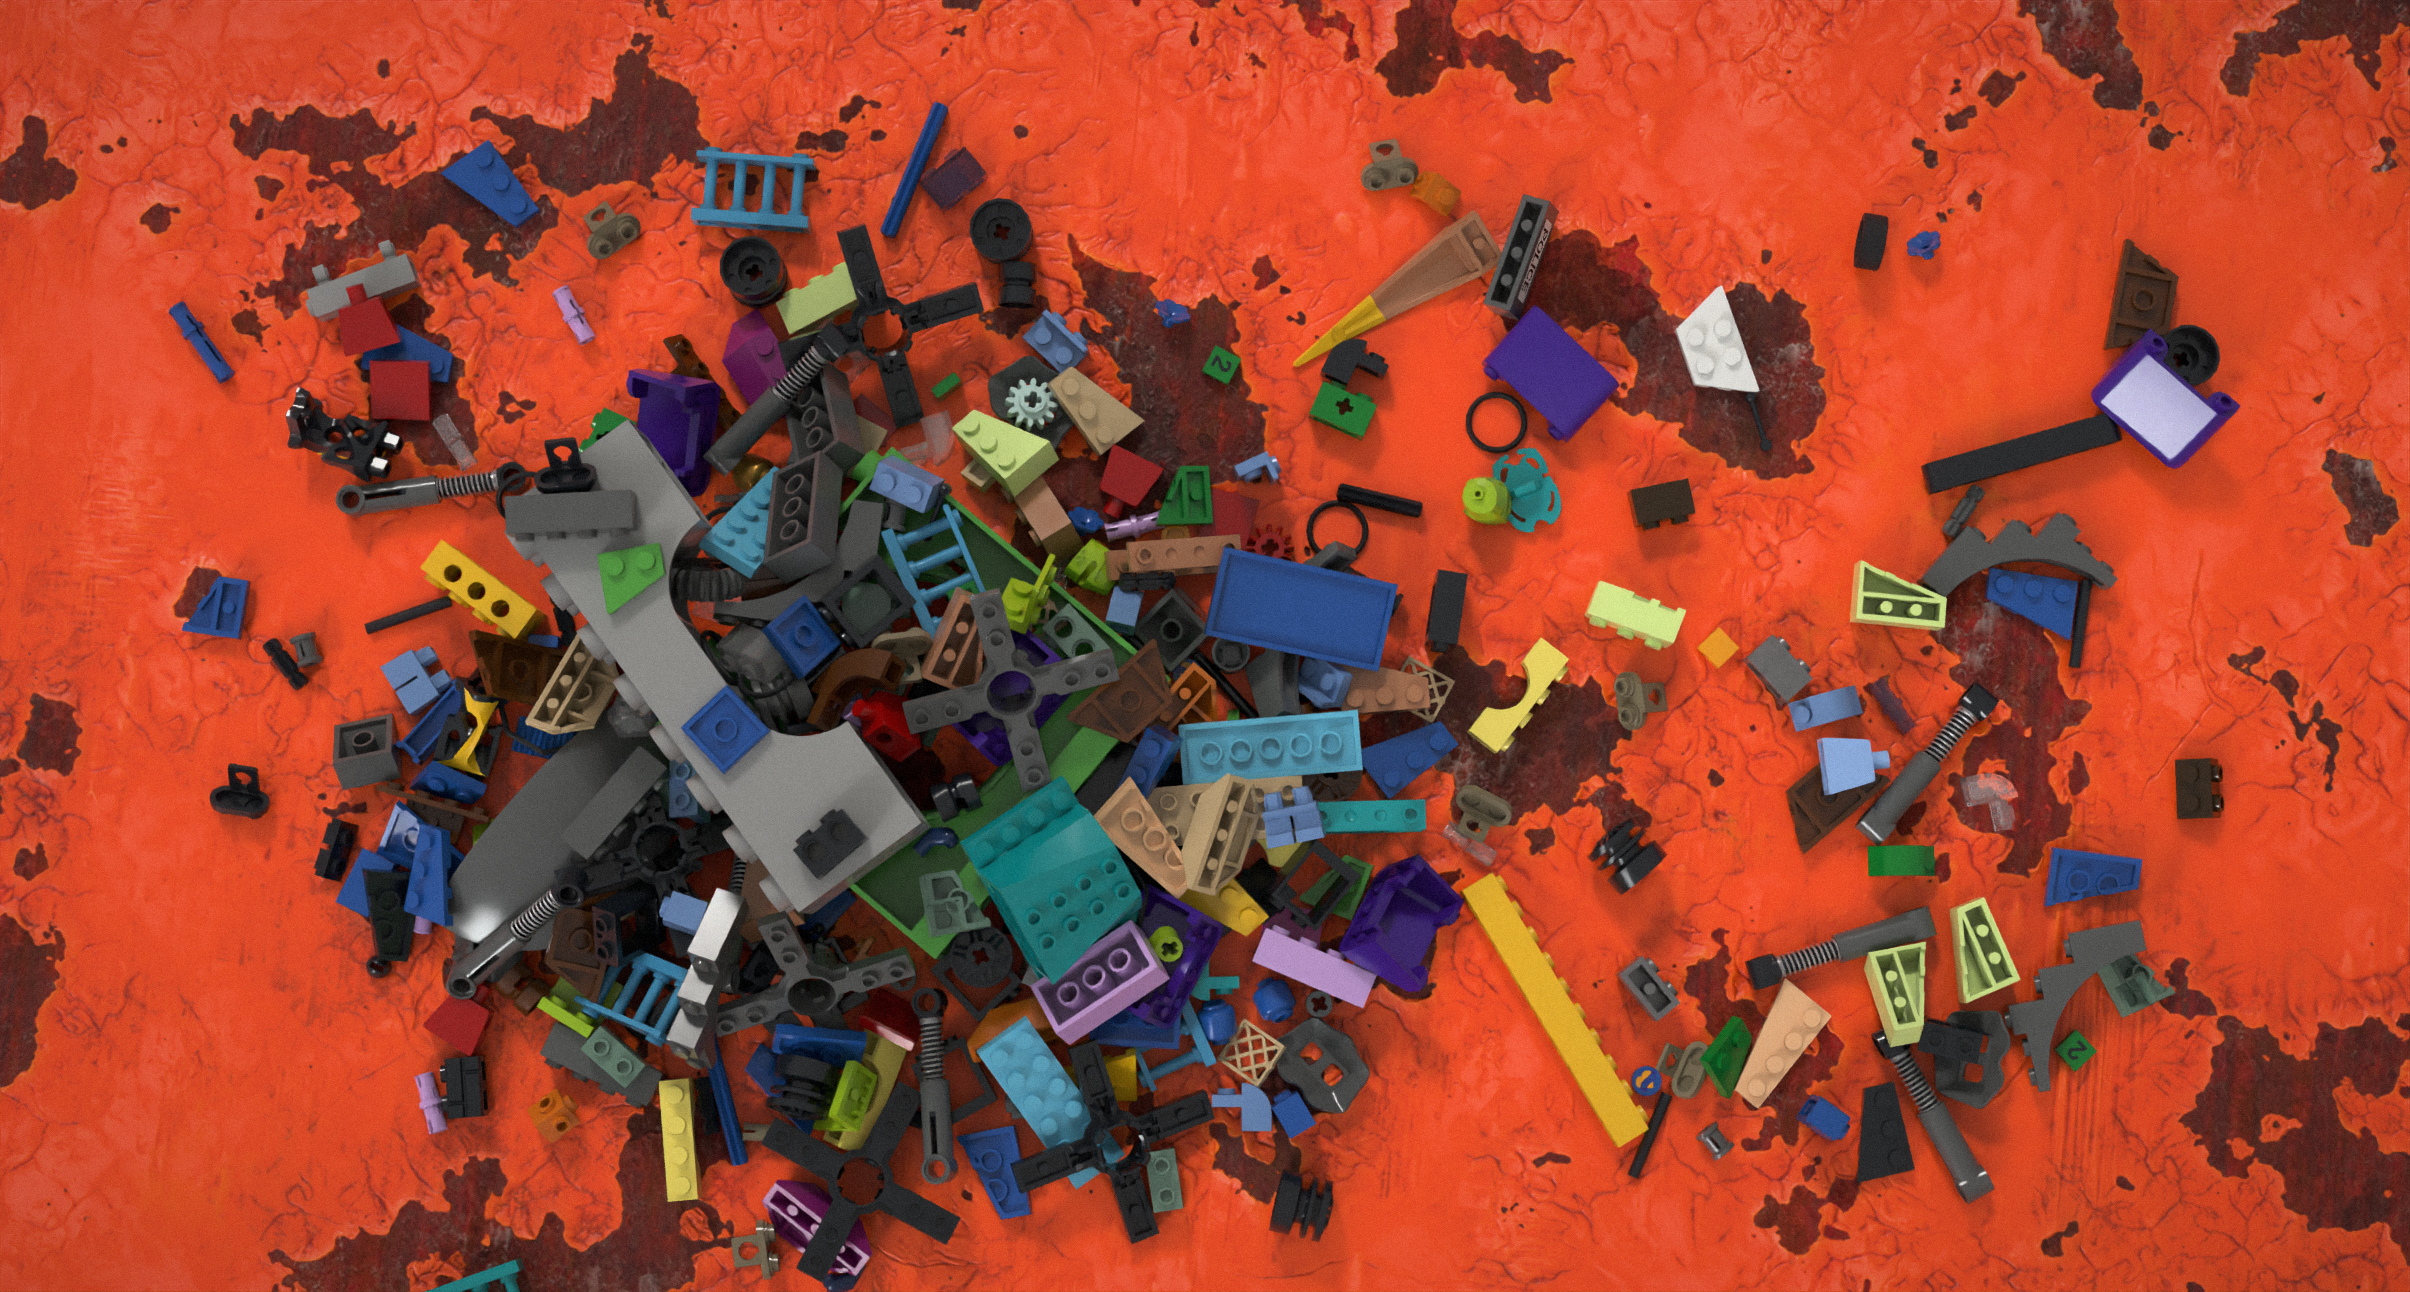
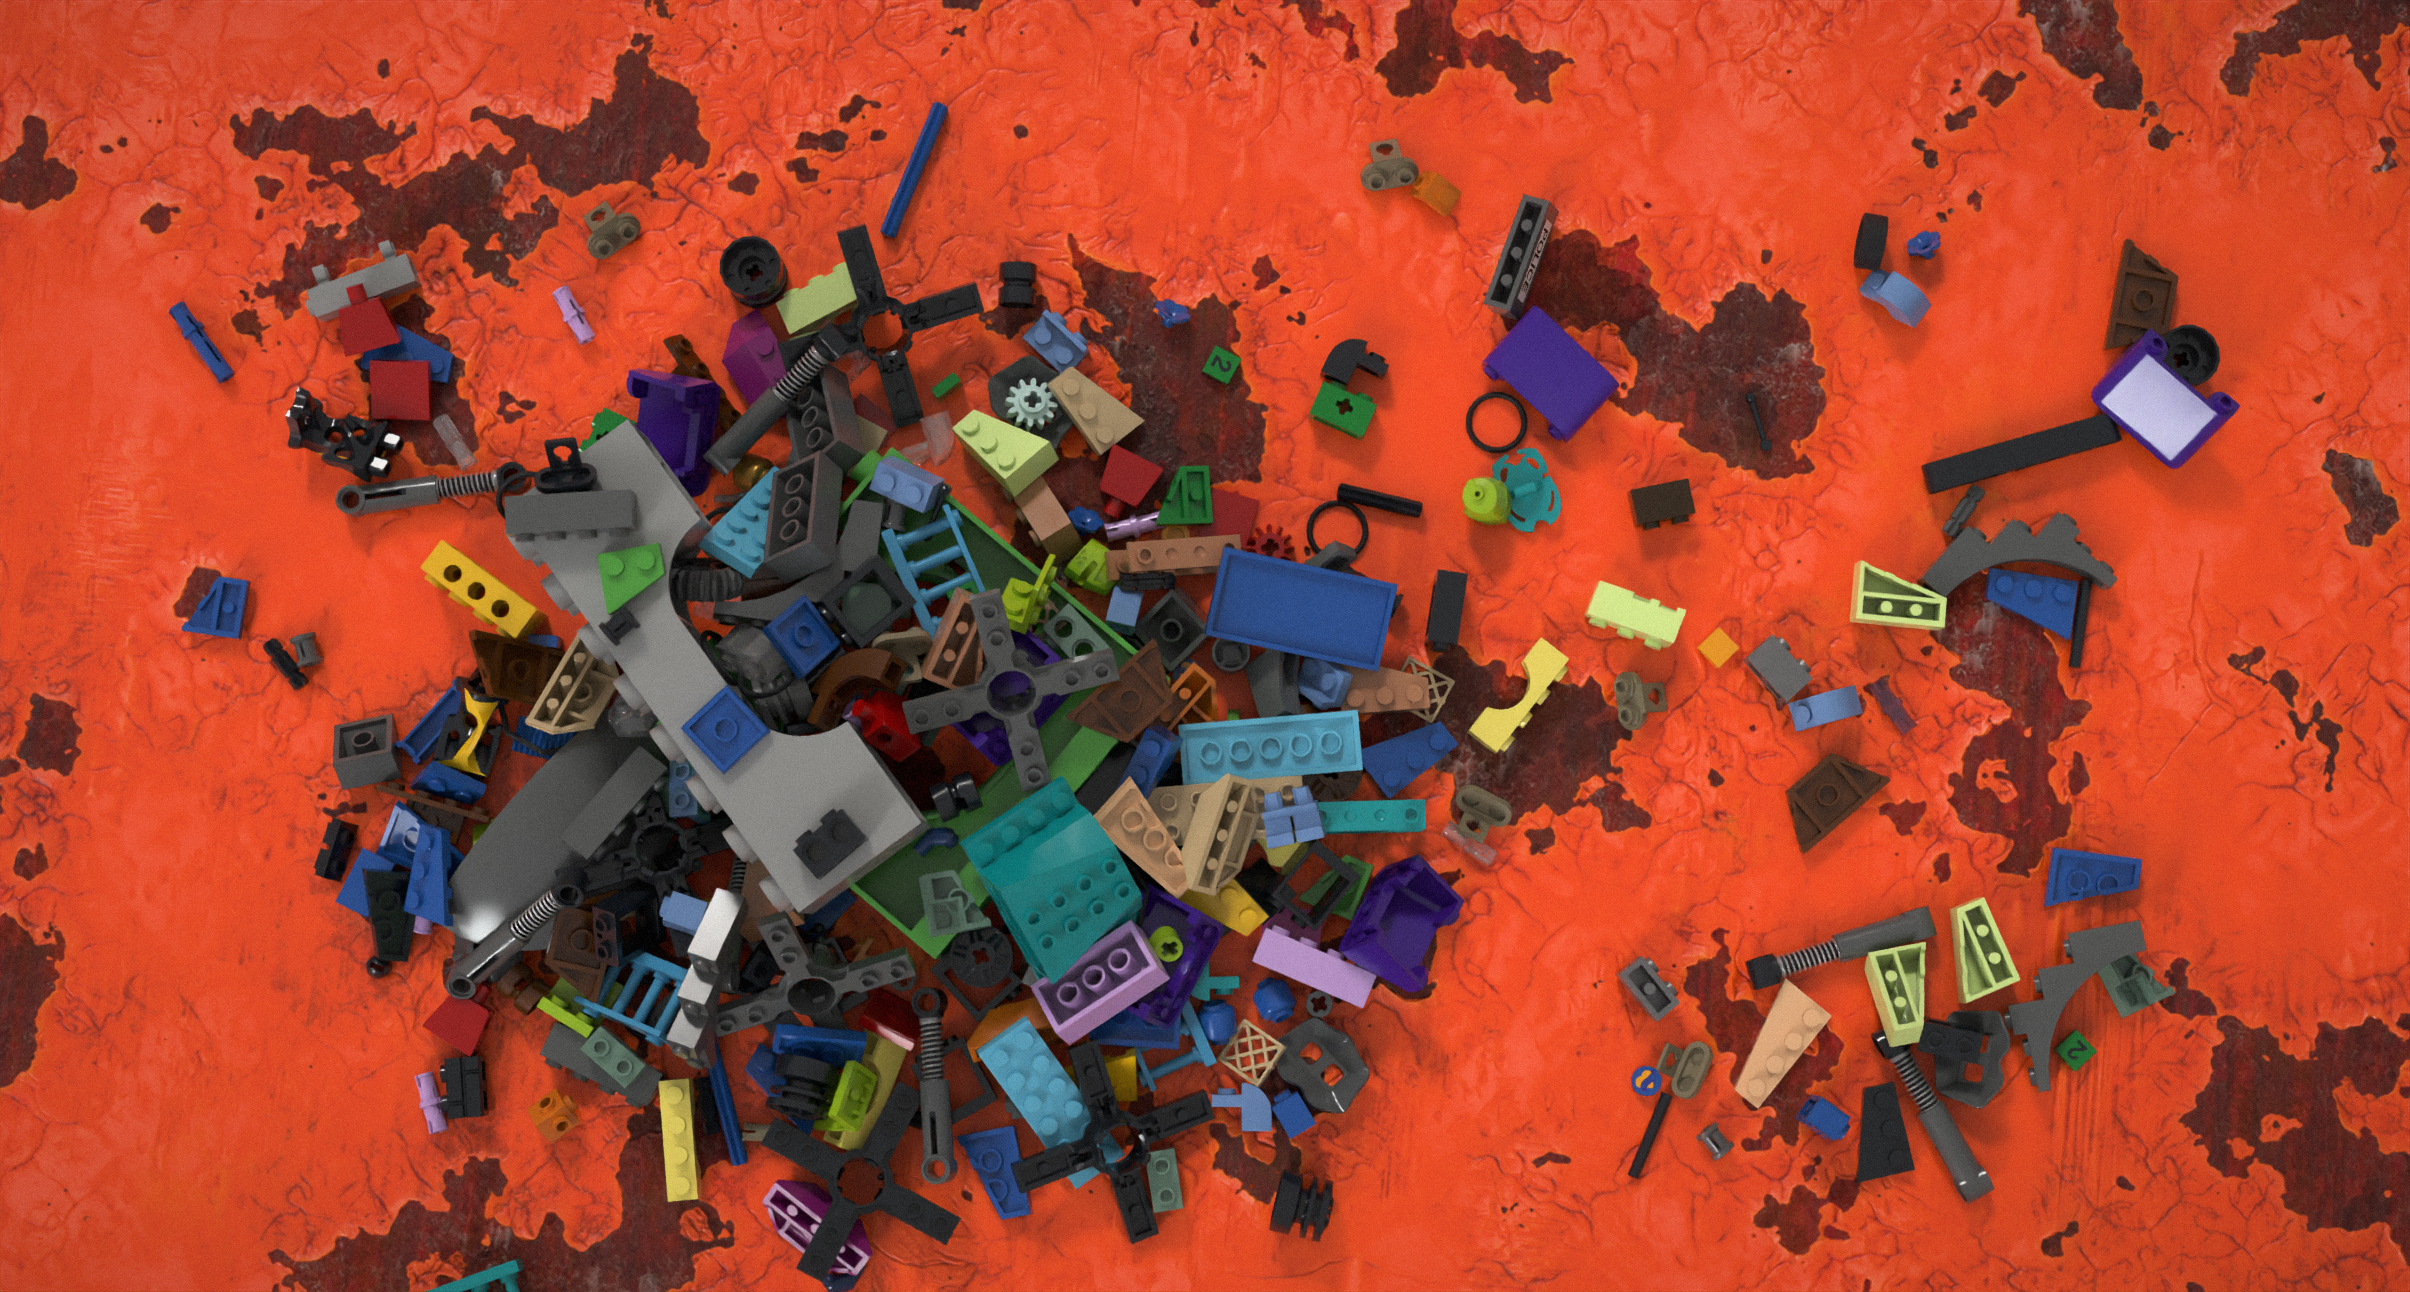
black bracket [210,763,270,819] -> none
black bar [364,595,453,635] -> none
medium blue hips [380,646,453,716] -> none
blue wing [441,140,541,228] -> none
black axle [549,596,577,647] -> none
dark azure fence [691,147,816,234] -> none
dark tan bracket [731,1219,781,1280] -> none
brick [920,147,988,215] -> none
tan plate [961,459,996,493] -> none
black wheel [969,198,1034,265] -> none
black bar [1192,650,1259,719] -> none
medium blue bracket [1233,451,1281,485] -> none
nougat plate [1293,210,1502,367] -> none
yellow brick [1460,872,1649,1148] -> none
black wheel [1587,816,1668,895] -> none
white wing [1675,286,1760,394] -> none
green wing [1699,1016,1753,1099] -> none
light blue torso [1817,737,1890,796] -> none
piece [1854,681,1999,846] -> none
green brick [1868,845,1935,876] -> none
clear brick [1960,773,2018,832] -> none
dark brown bracket [2175,758,2224,819] -> none
none -> black bush [598,605,641,646]
none -> medium blue brick [1858,269,1932,328]

